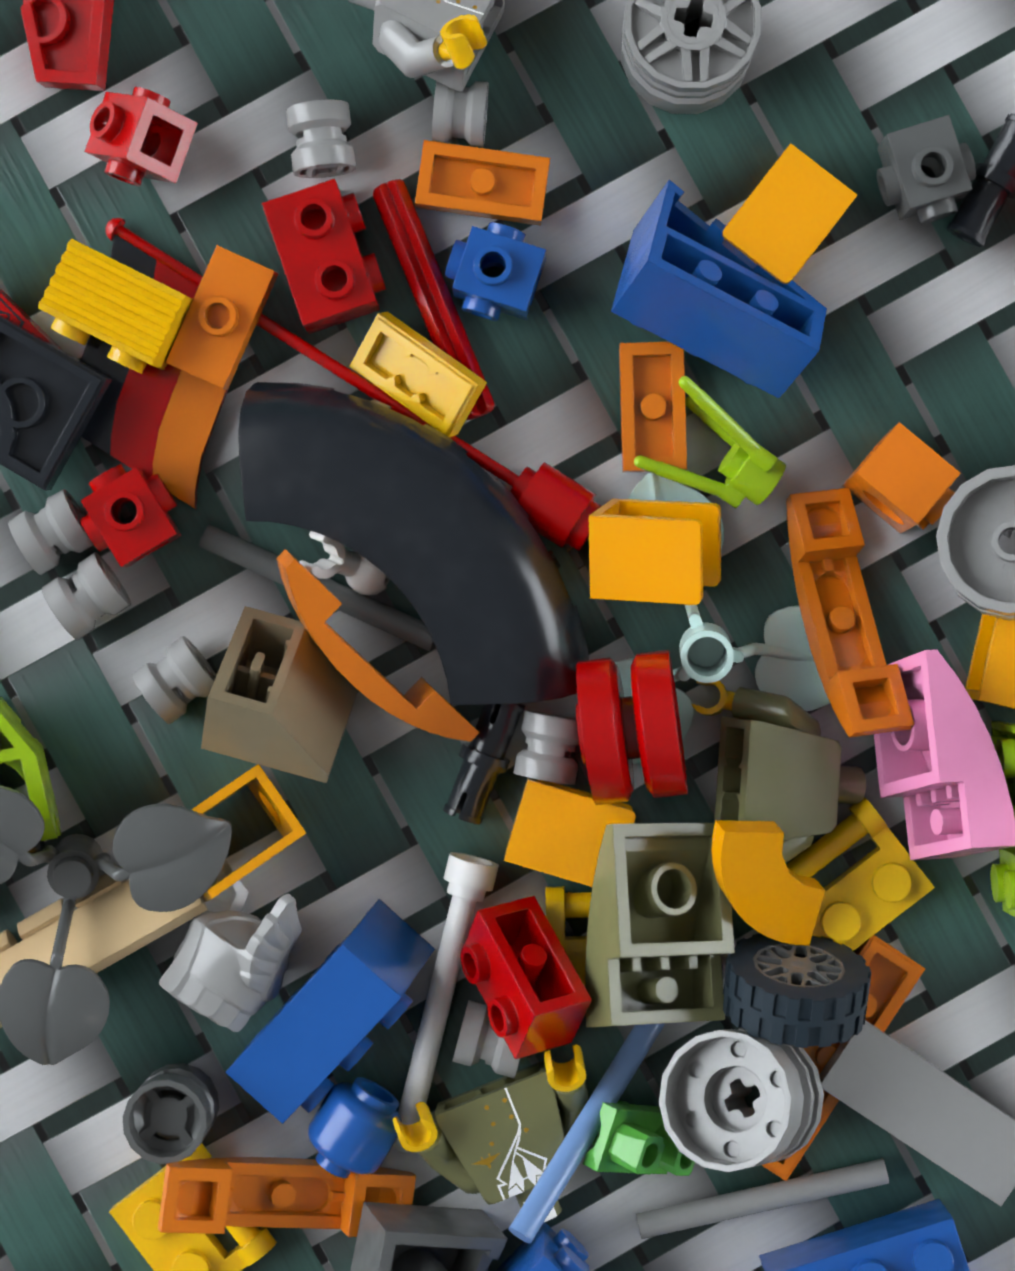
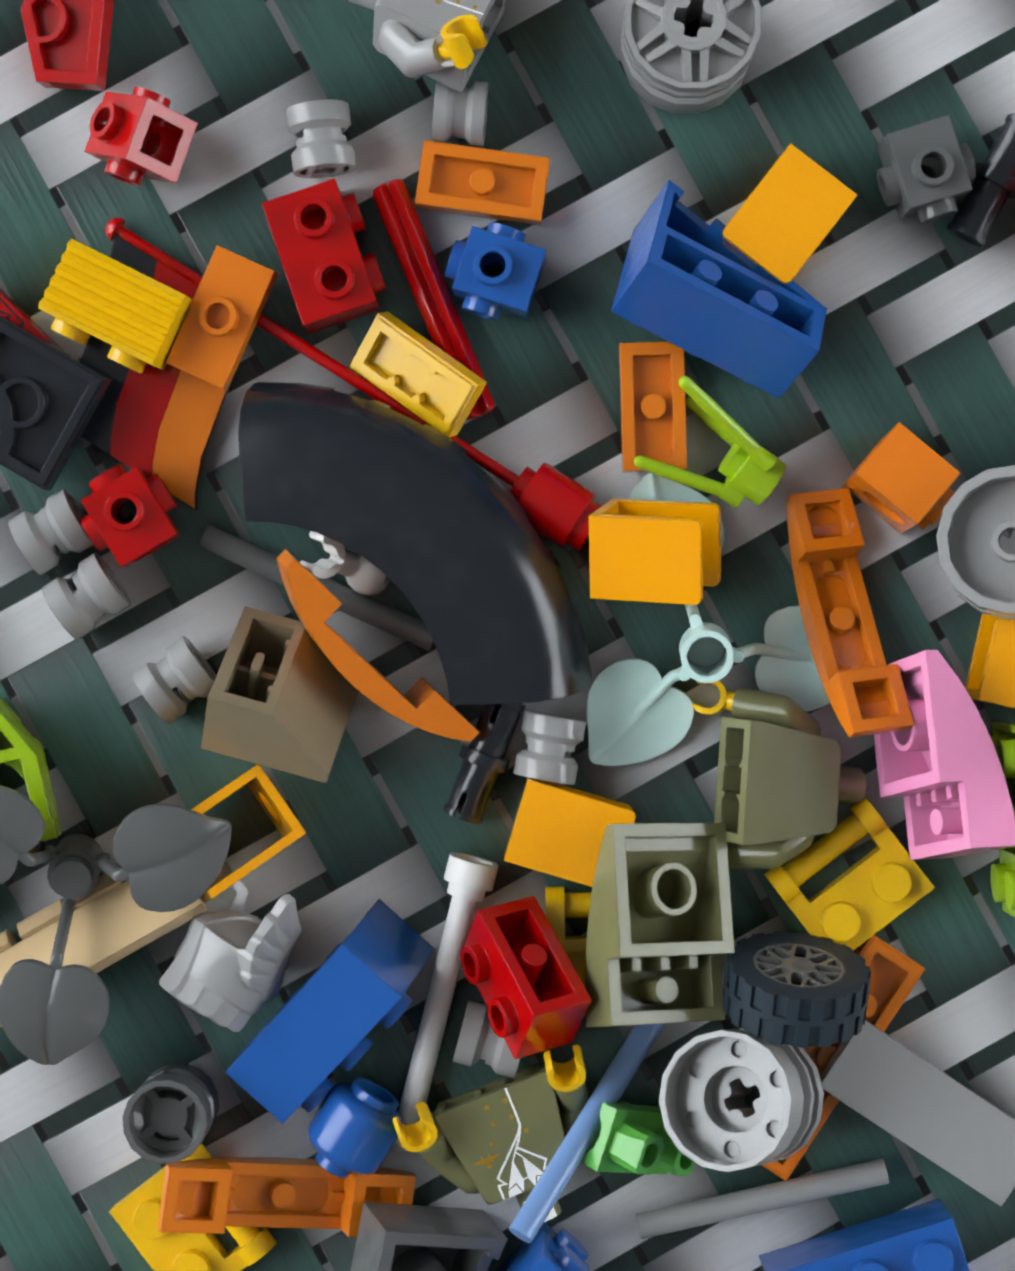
red wheel [576,650,688,805] -> none
light orange tile [712,820,825,946] -> none

